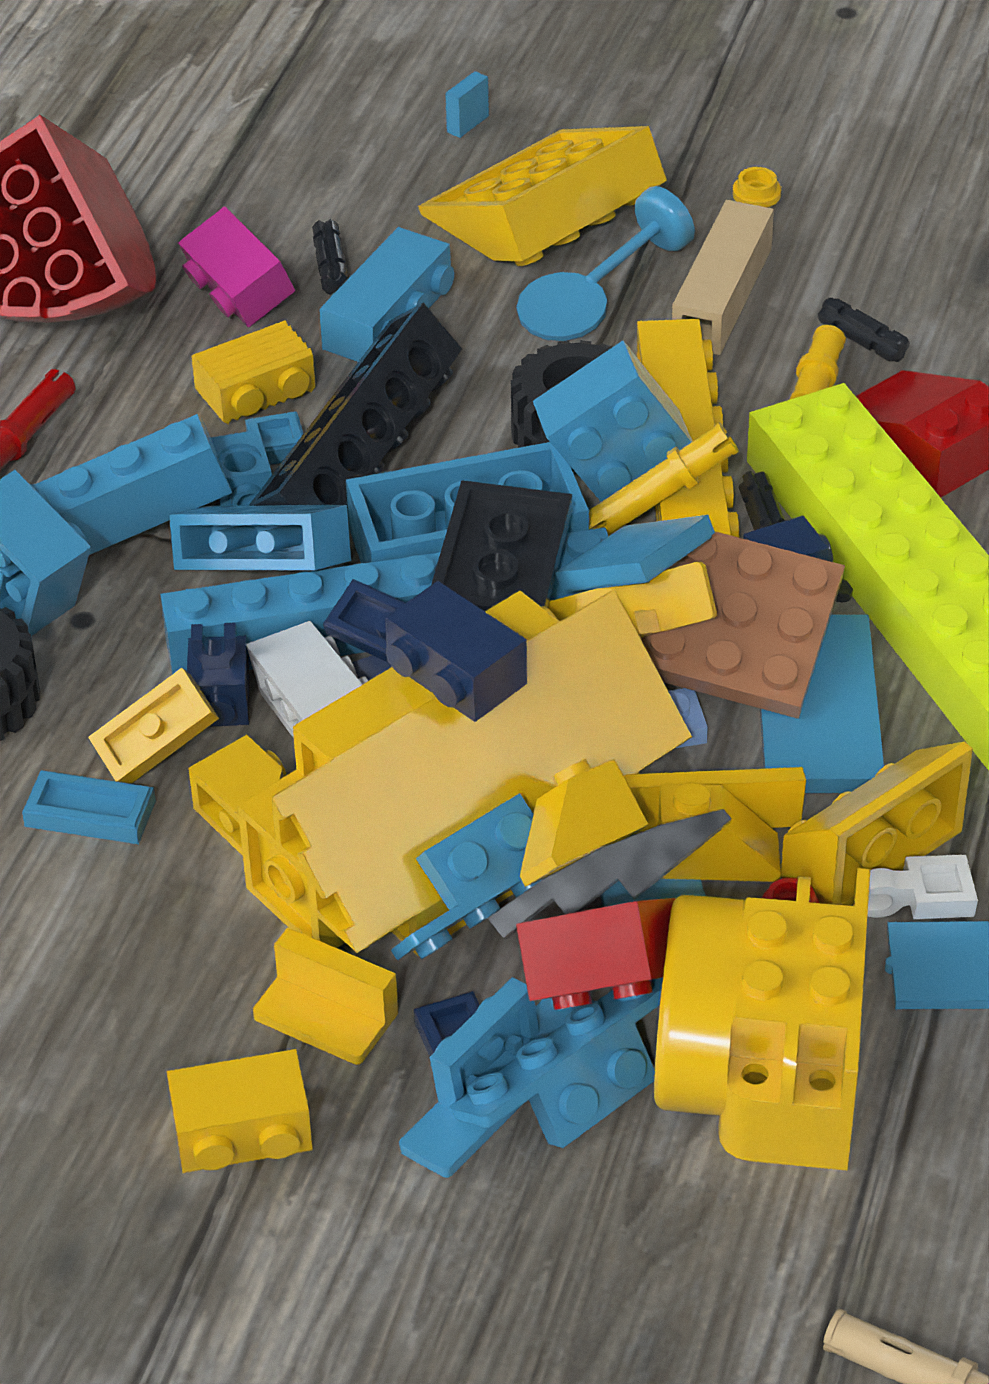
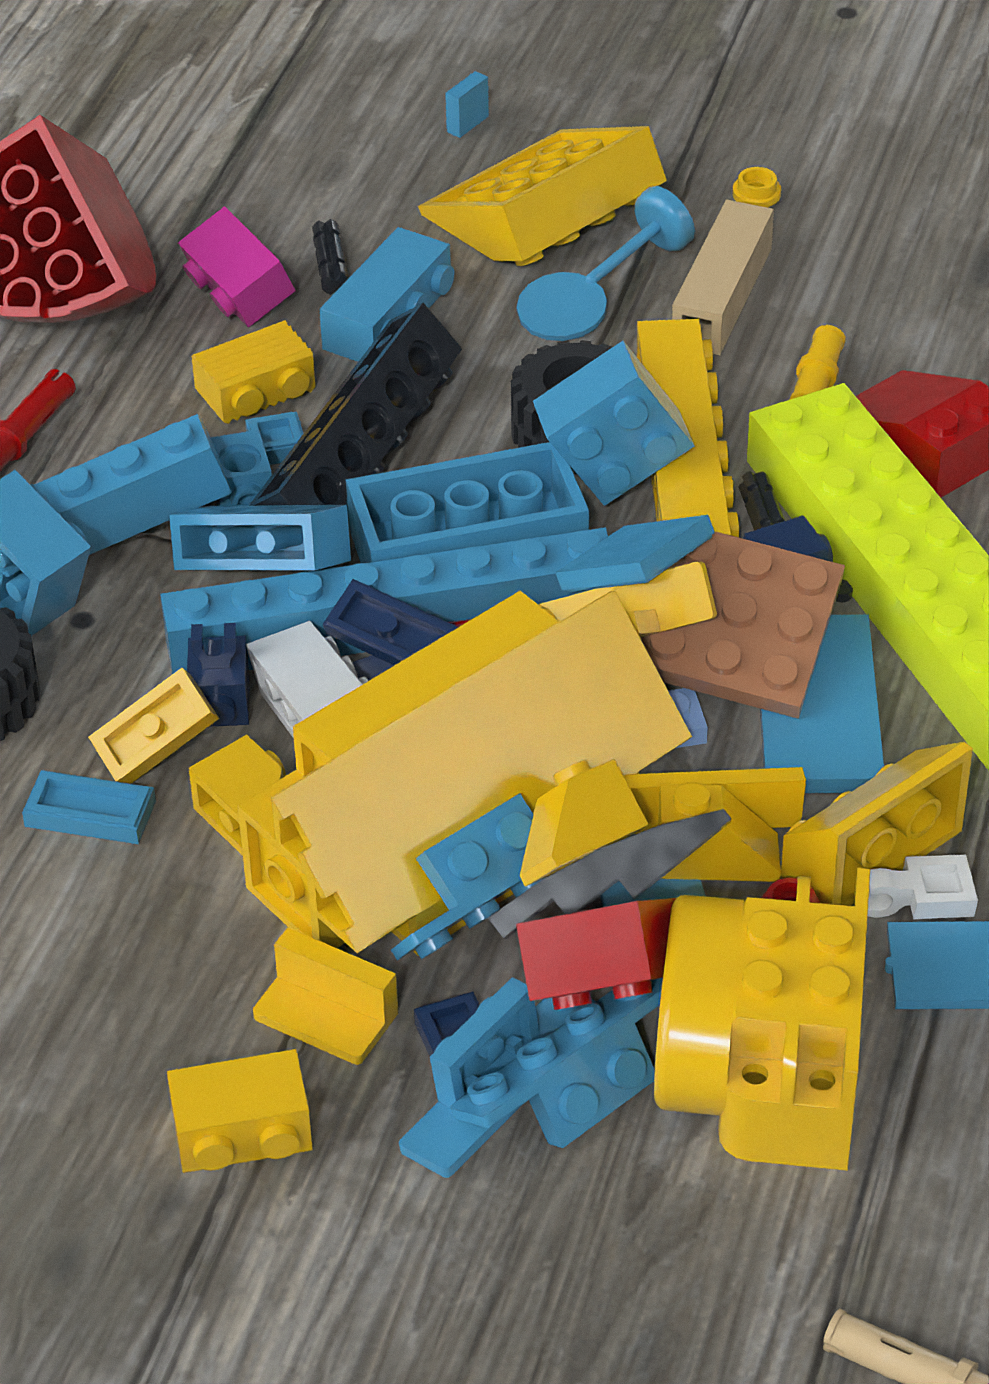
dark blue brick [385,581,527,722] -> none
black plate [431,480,572,611] -> none
yellow pin [589,422,739,536] -> none
black axle [818,297,910,362] -> none

